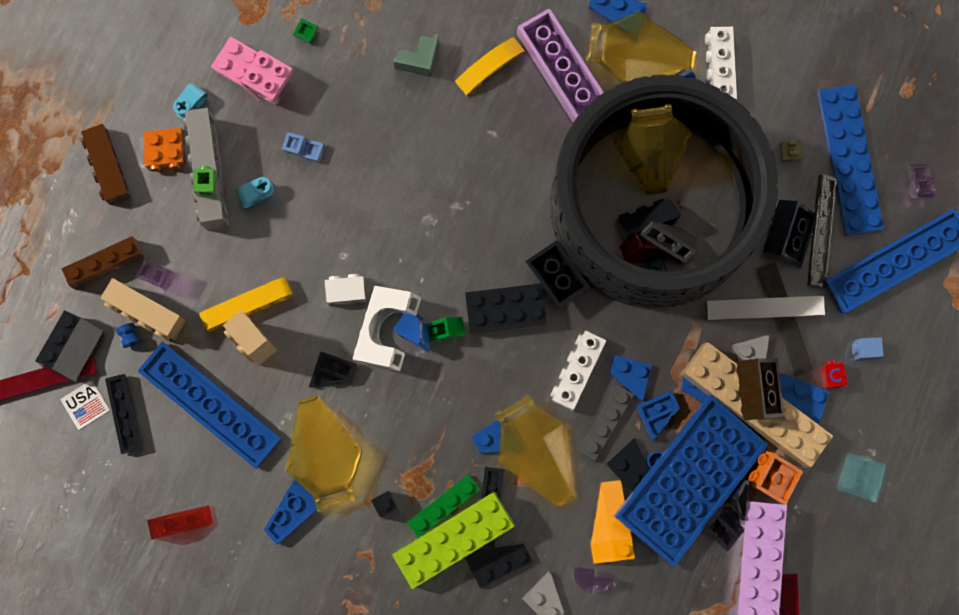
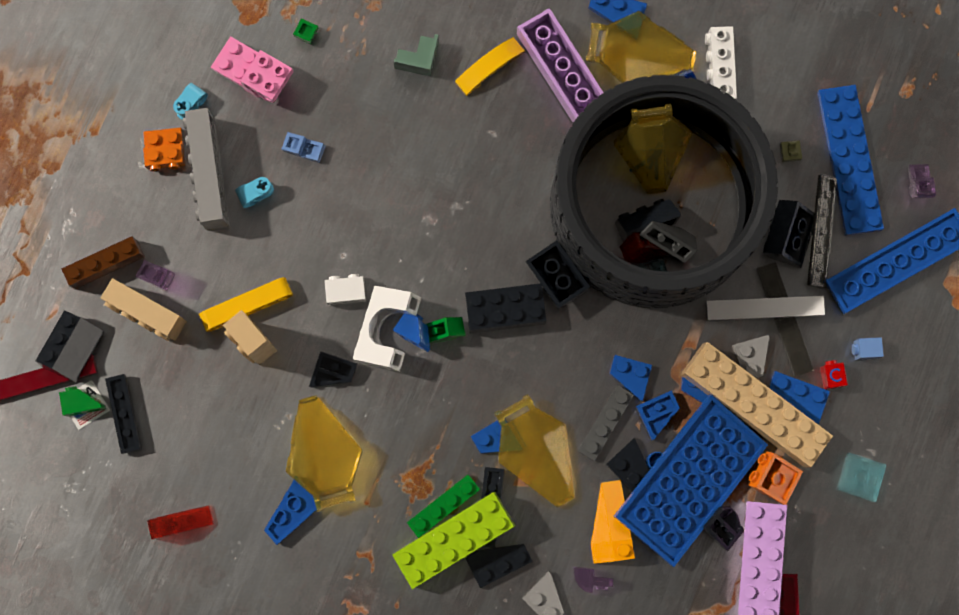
reddish brown brick [80,124,131,205] -> none
blue wheel [116,323,141,348] -> none
blue plate [138,341,281,469] -> none
bright green brick [194,166,217,196] -> none
black brick [371,491,399,518] -> none
white brick [550,330,606,411] -> none
black slope [731,479,749,520] -> none
dark brown slope [736,358,784,421] -> none
none -> green slope [59,386,106,417]

